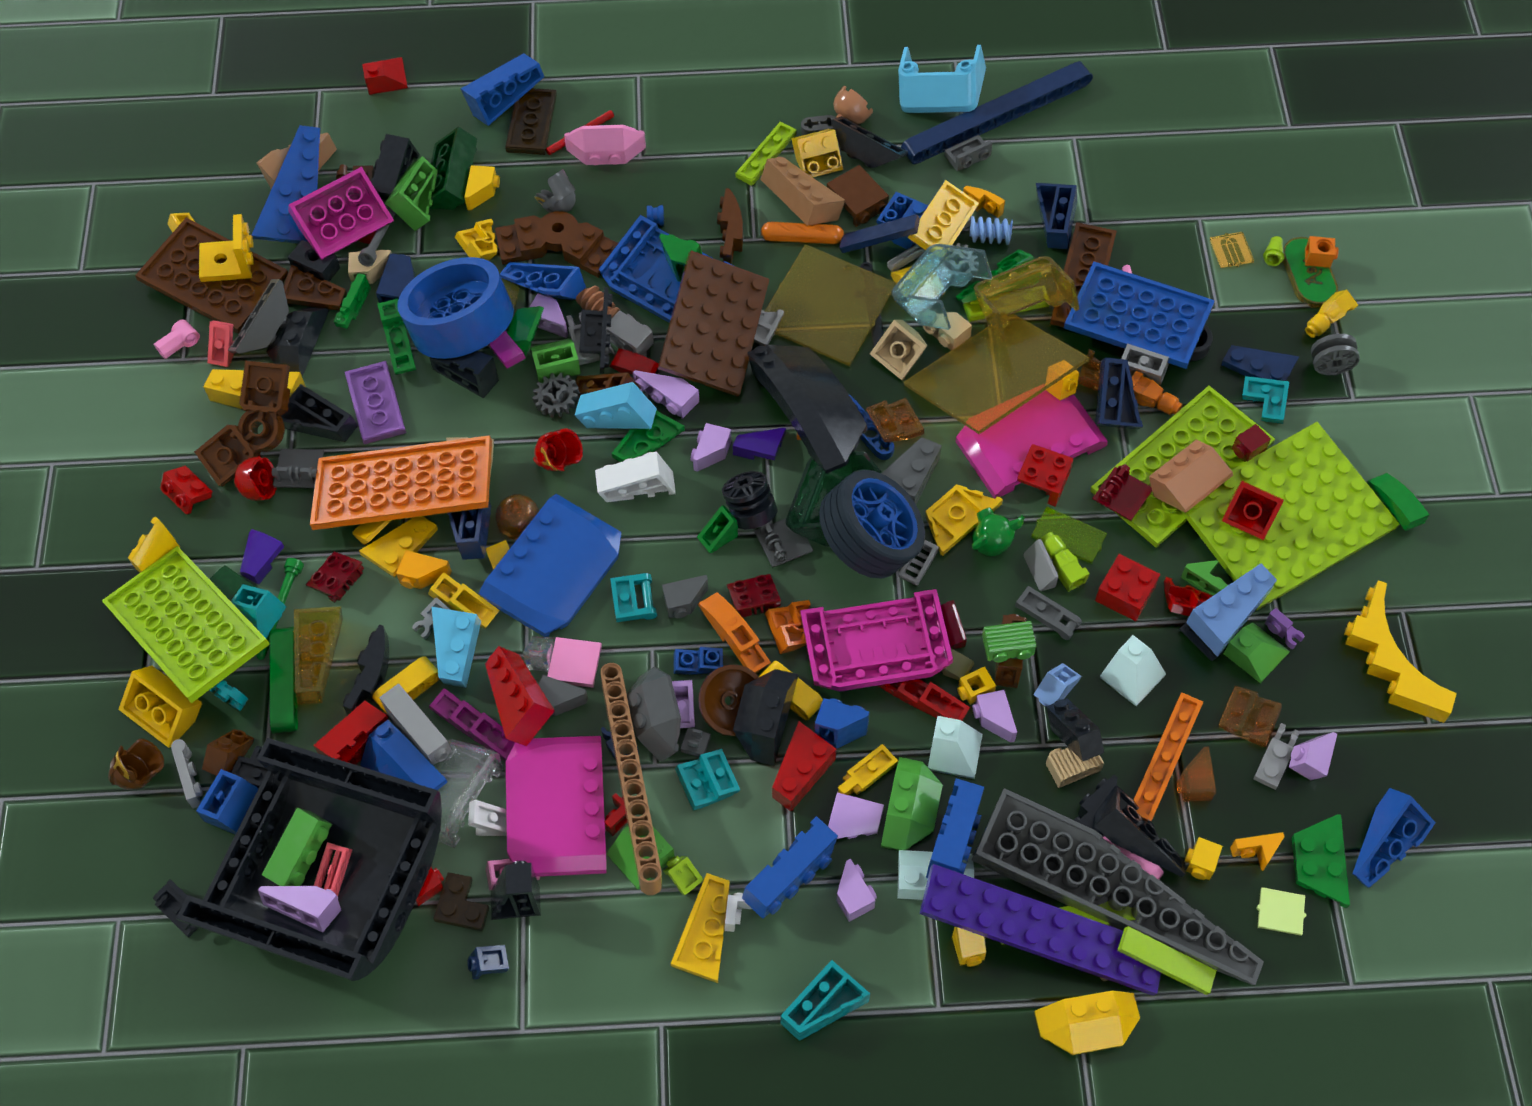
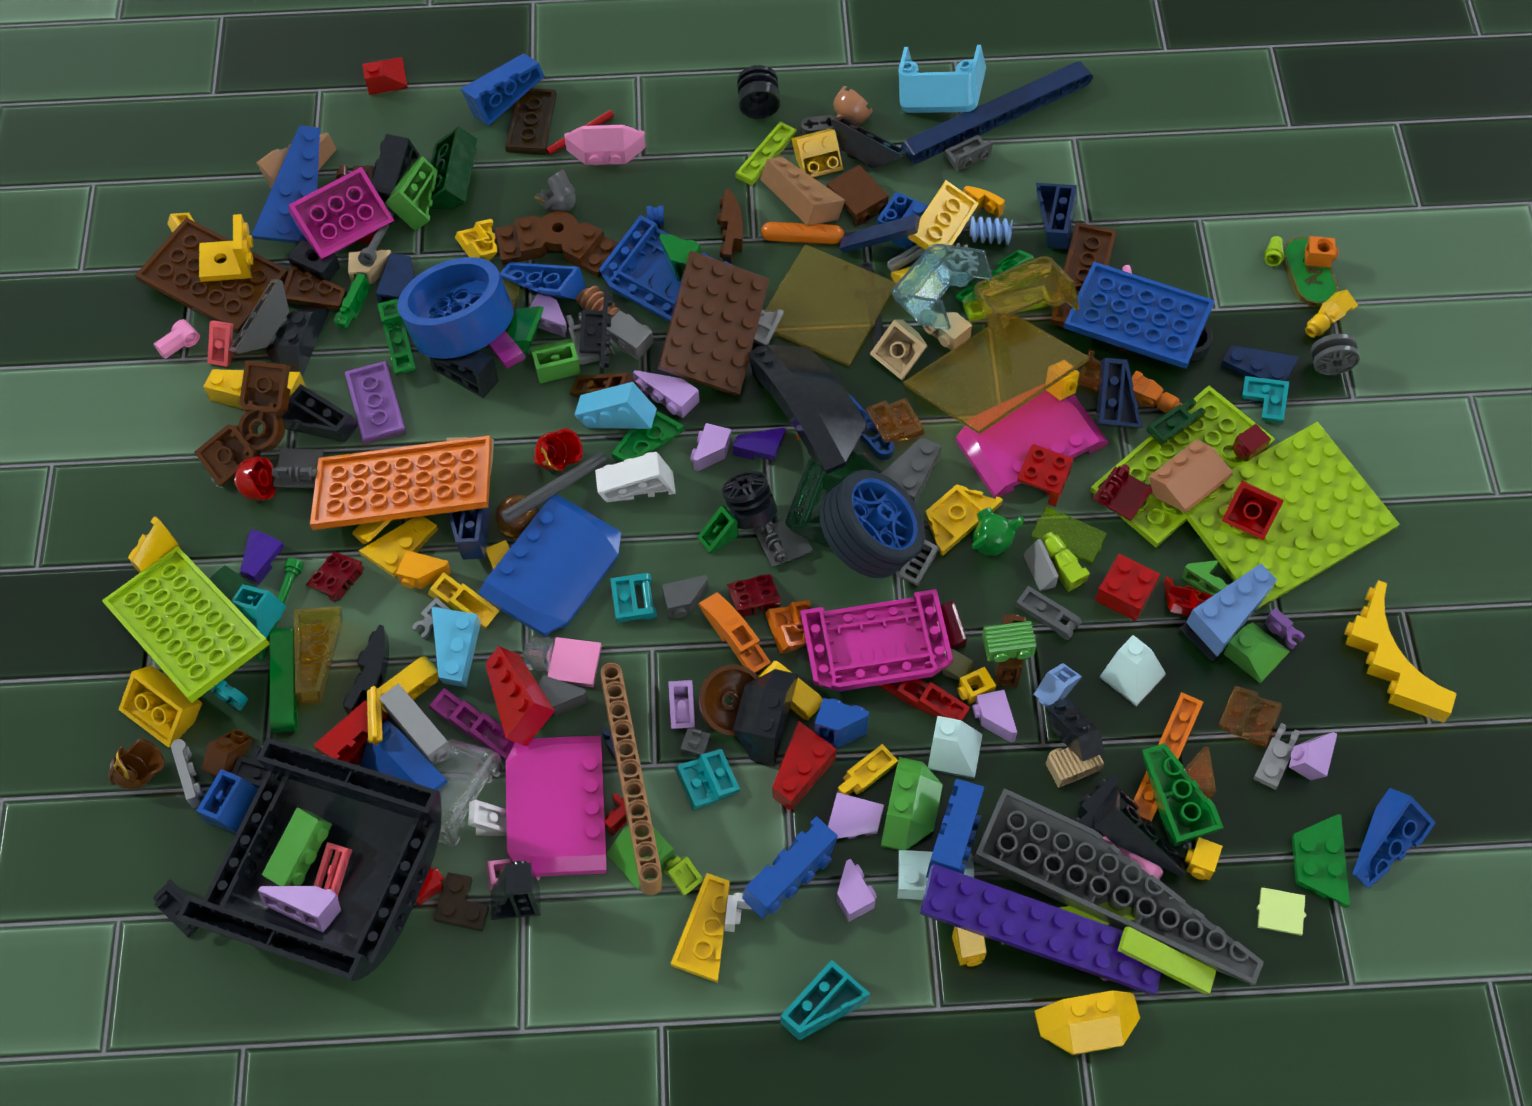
red bracket [160,465,213,514] -> none
yellow slope [464,165,500,210] -> none
dark blue bracket [467,945,509,979] -> none
dark grey gear [532,373,580,418] -> none
red slope [610,348,659,375] -> none
dark grey wedge [627,667,681,762] -> none
blue slope [674,647,723,674] -> none
light grey brick [1121,344,1169,385] -> none
clear yellow piece [1210,232,1254,268] -> none
light orange slope [1230,832,1284,871] -> none
green slope [1367,473,1430,531] -> none
none -> yellow axle [367,686,383,745]
none -> dark grey axle [501,453,607,522]
none -> black wheel [737,65,780,119]
none -> green wedge [1141,743,1224,848]
none -> dark green hinge [1146,398,1206,446]

